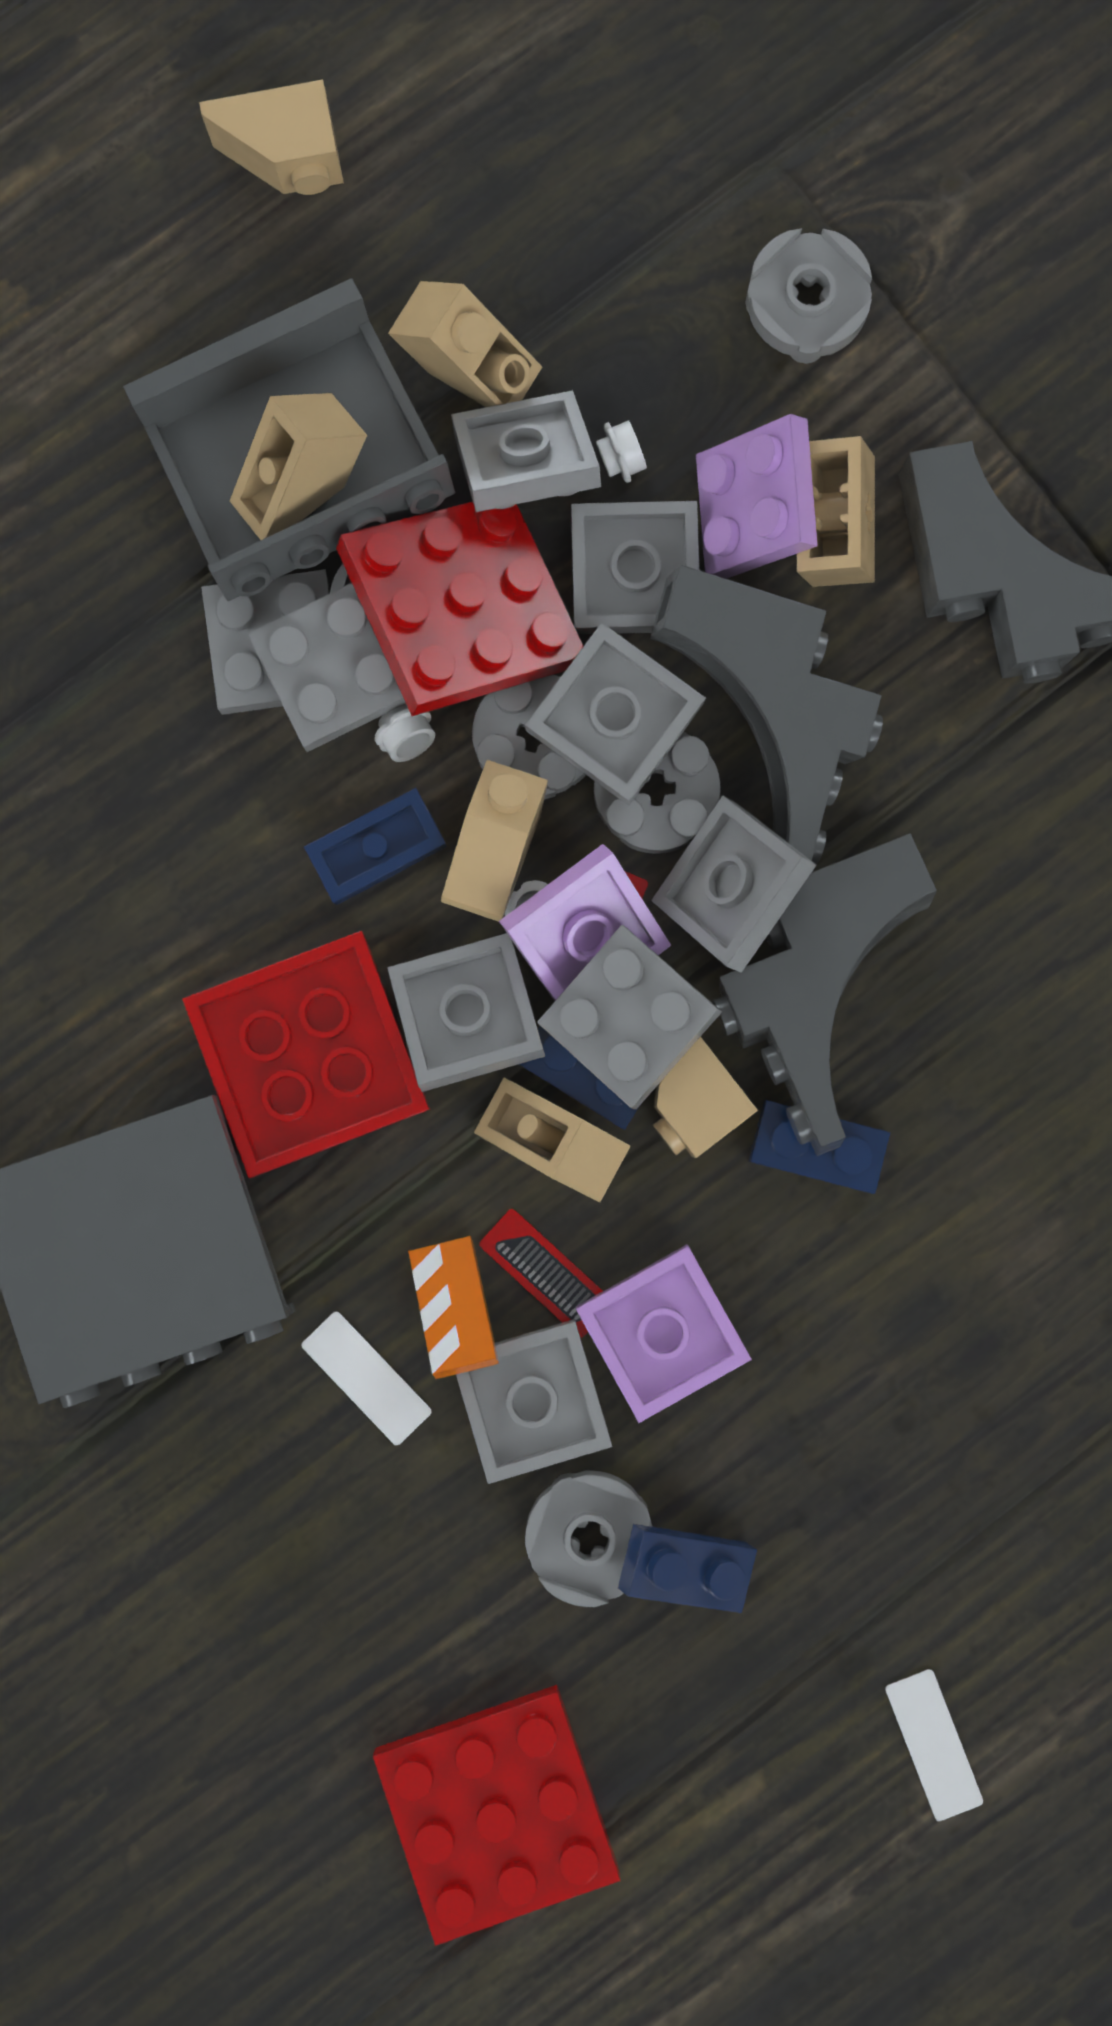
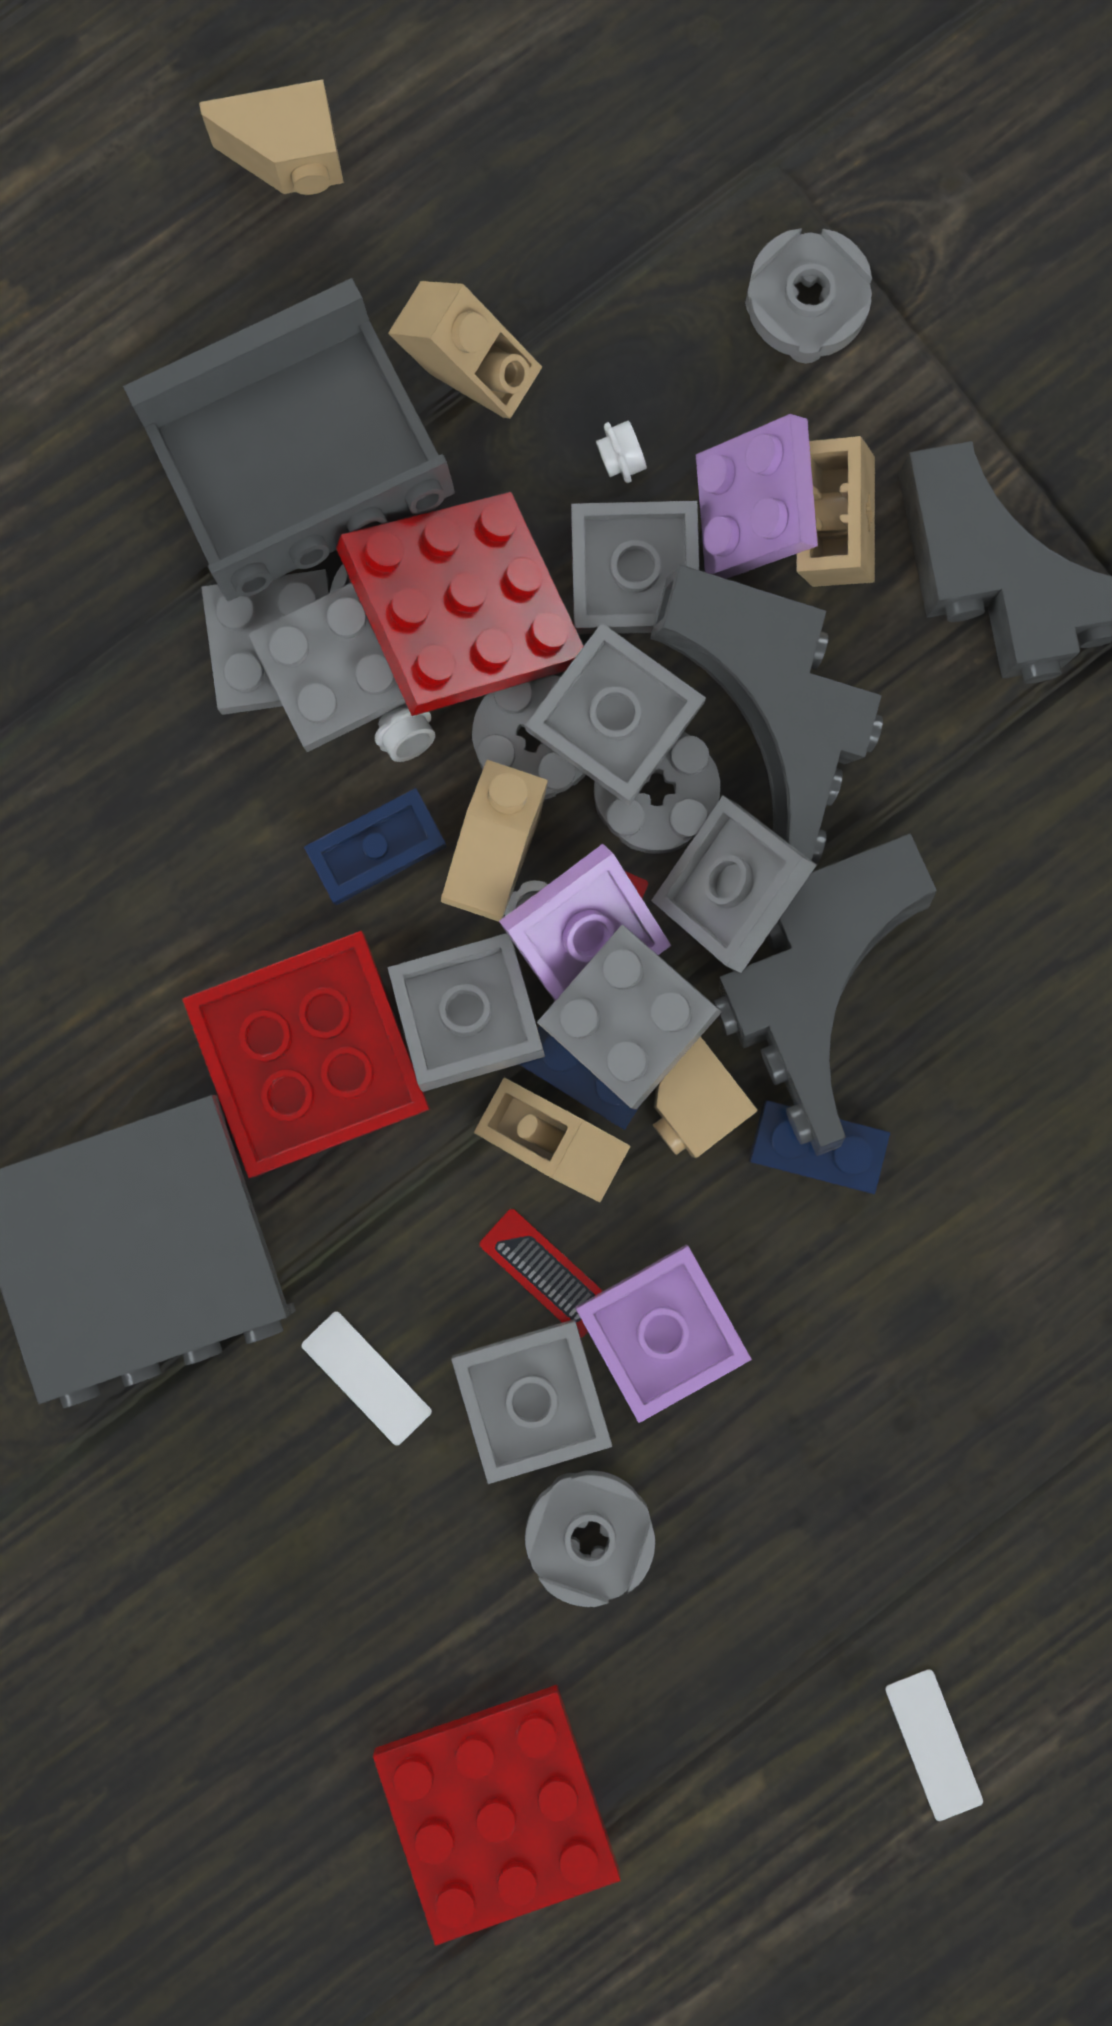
tan slope [230,393,367,540] -> none
orange tile [408,1236,499,1379] -> none
light grey plate [451,390,601,512] -> none
dark blue plate [618,1524,757,1613] -> none

